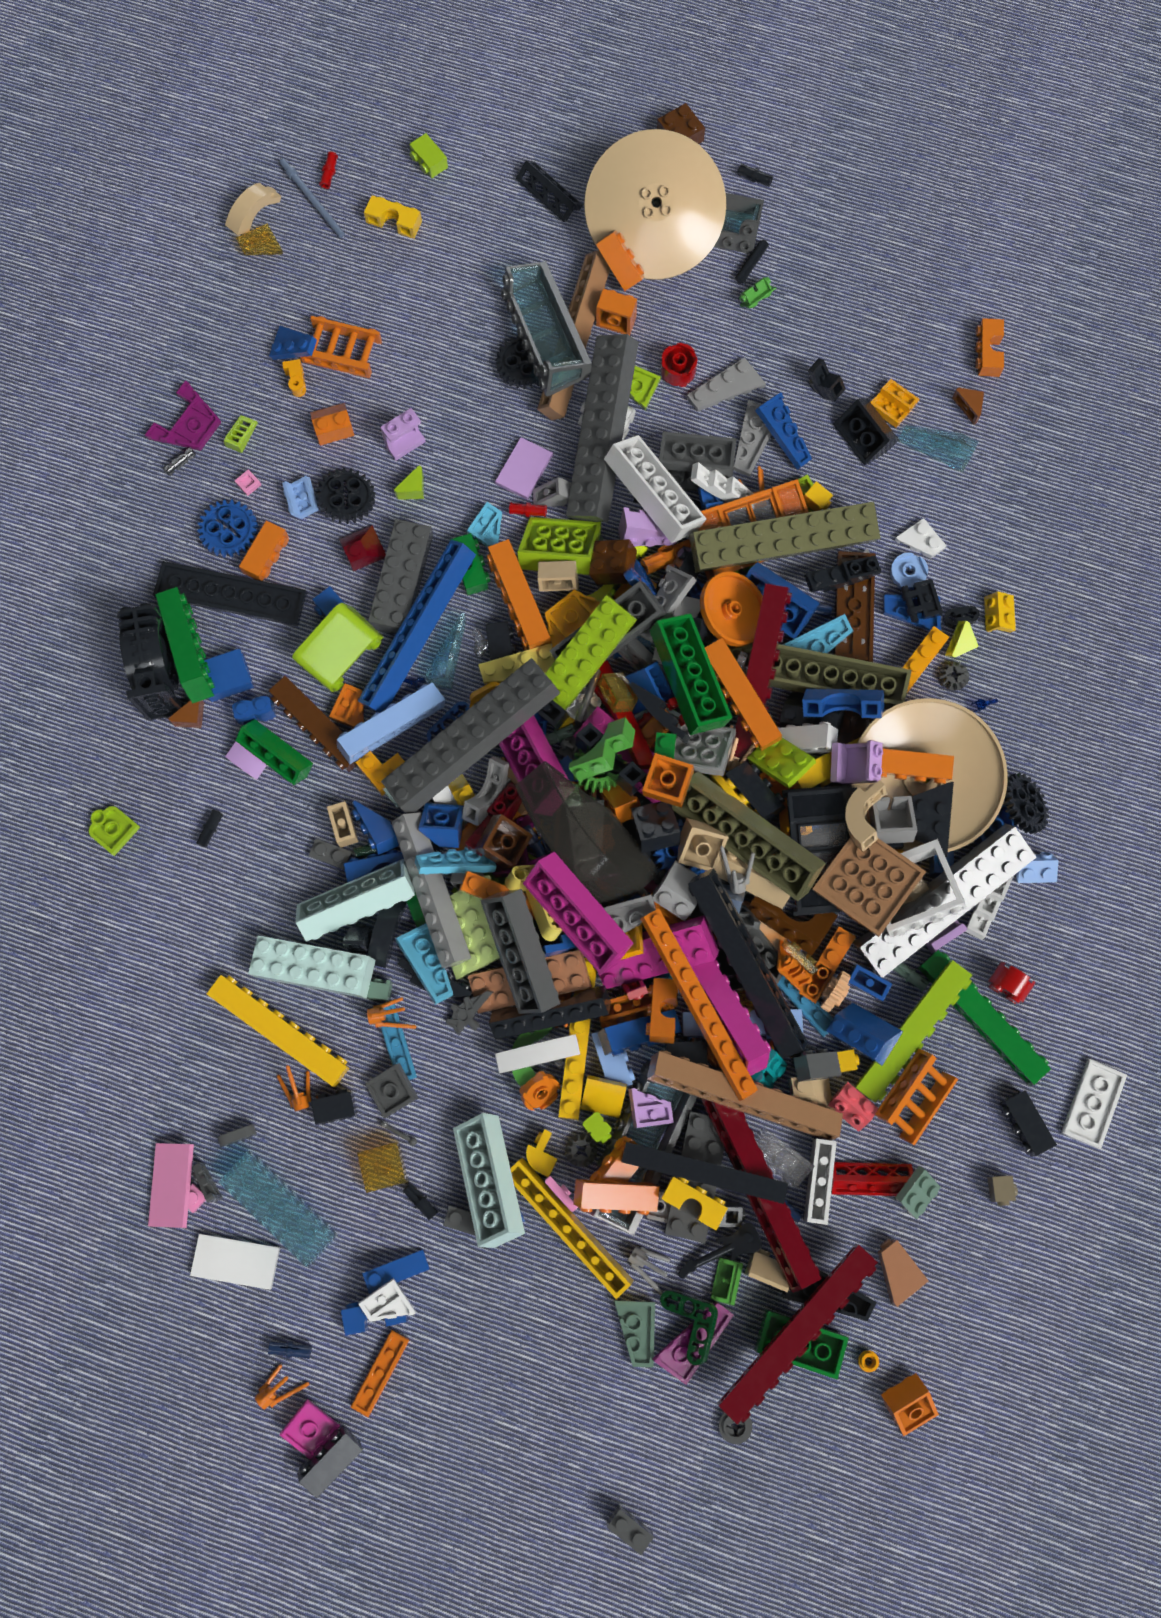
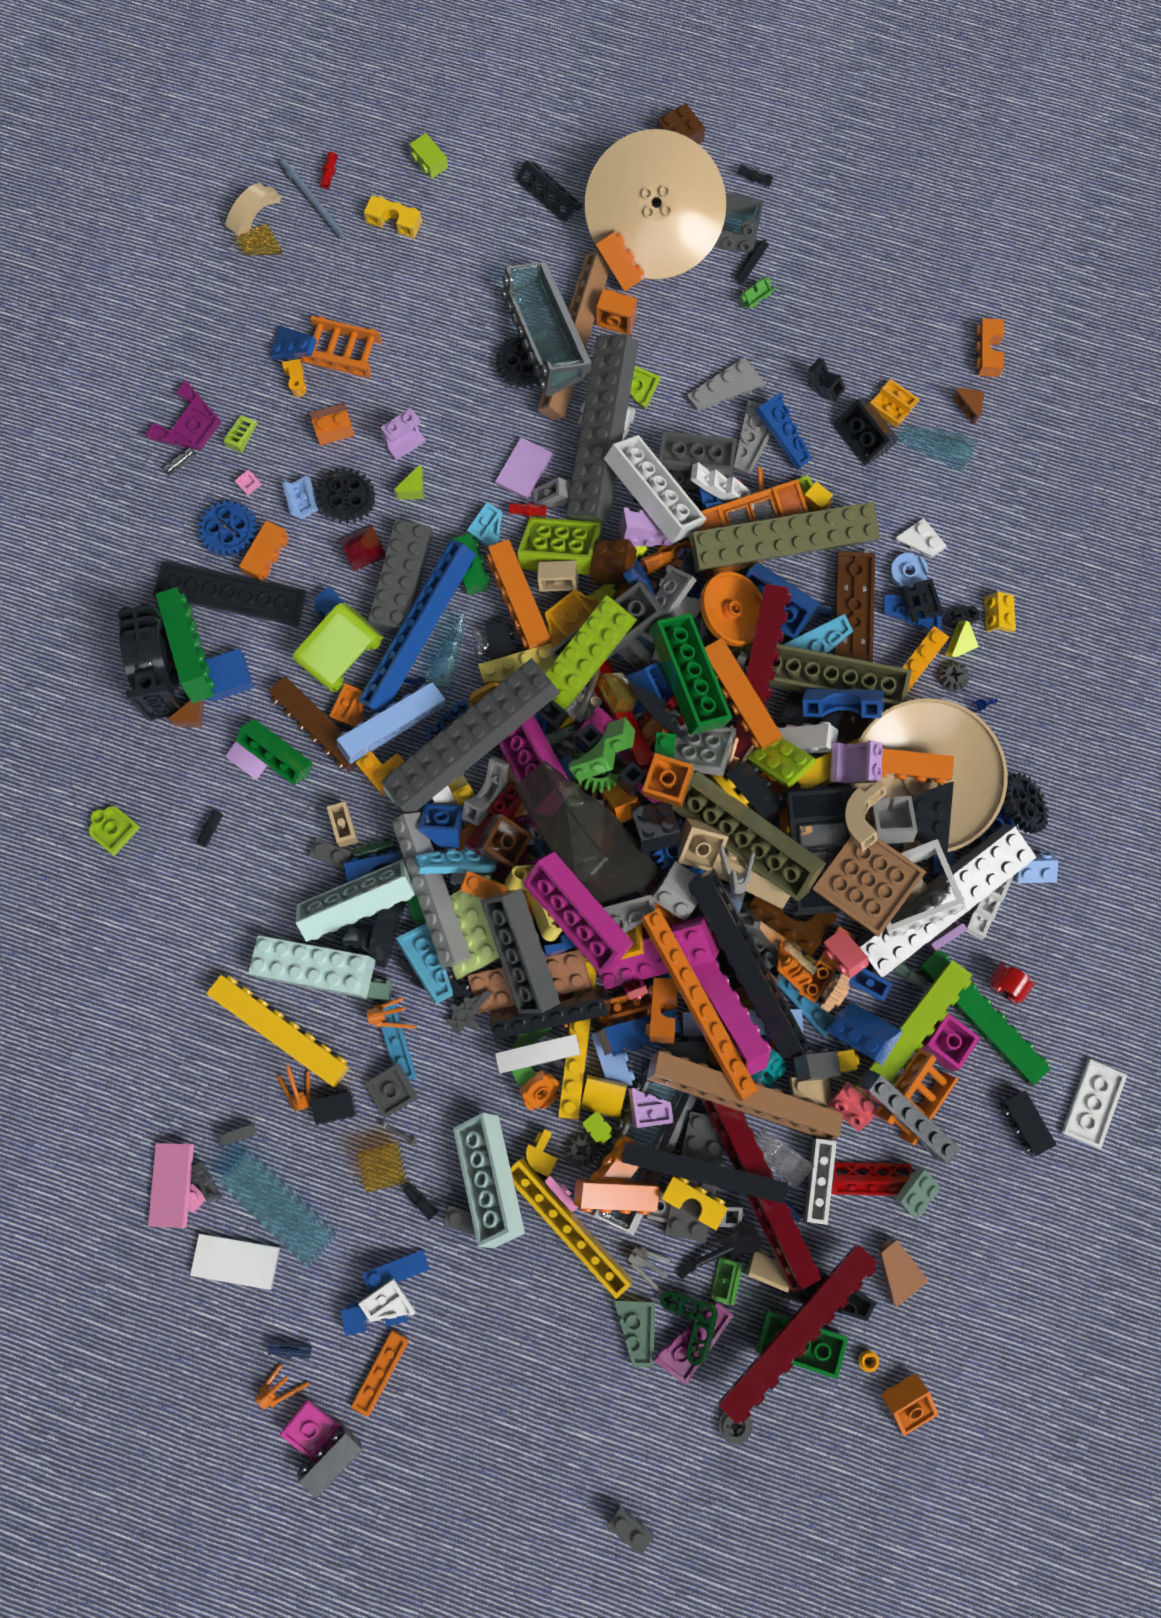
blue brick [232,696,276,725] -> none
blue slope [352,801,399,855] -> none
red brick [661,343,698,387] -> none
black slope [804,555,882,593] -> none
dark tan brick [987,1175,1018,1206] -> none
none -> coral brick [823,929,869,979]
none -> arch [857,1070,960,1164]
none -> dark pink brick [921,1013,980,1072]

